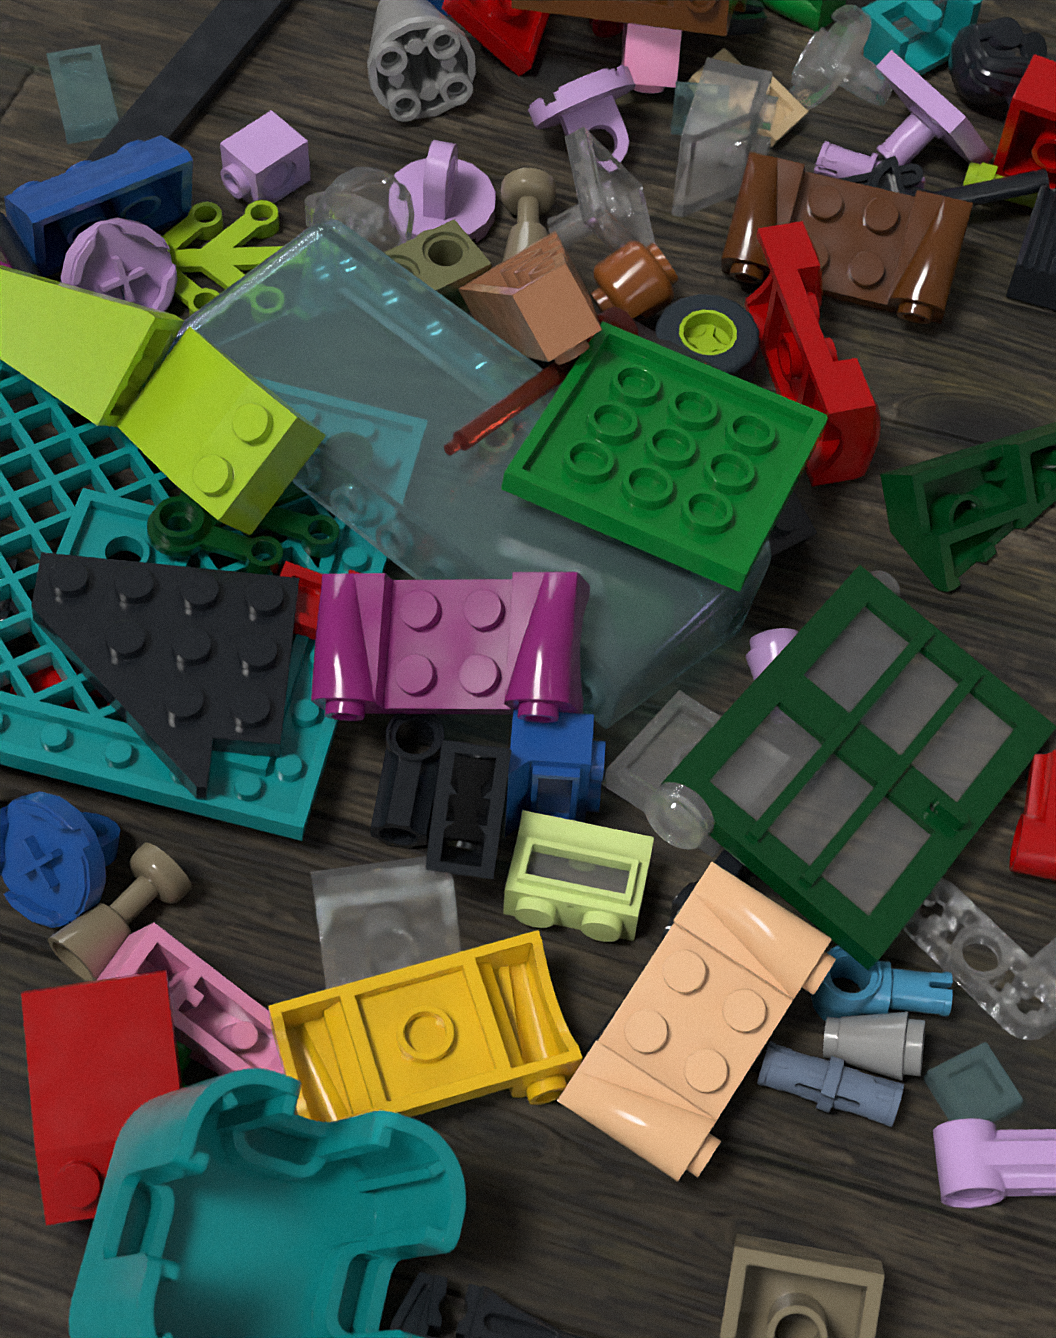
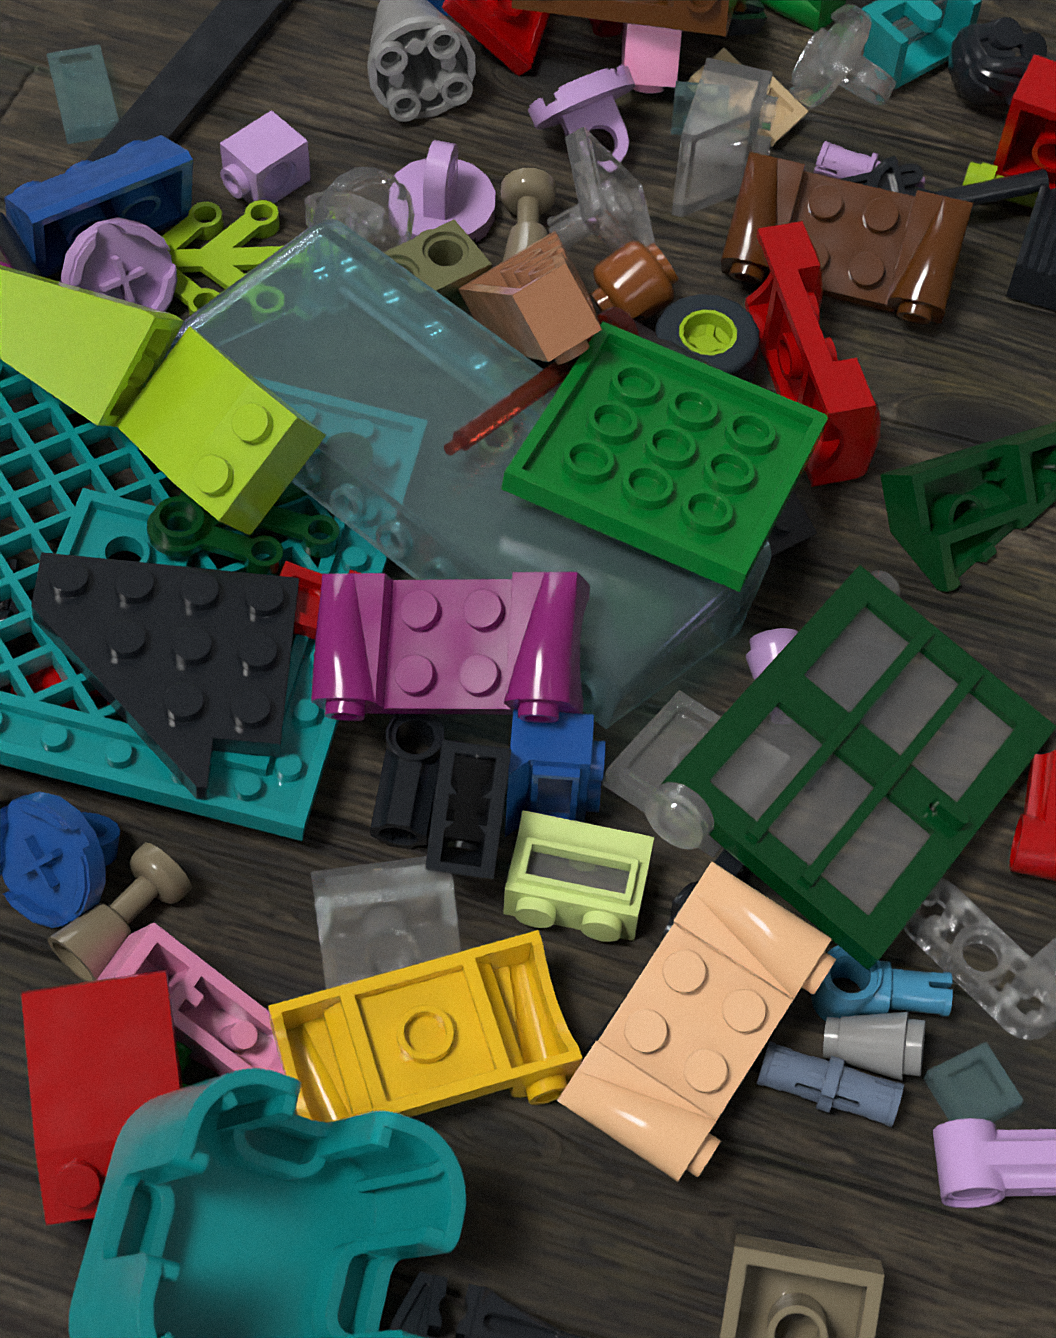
lavender tile [876,50,994,166] -> none

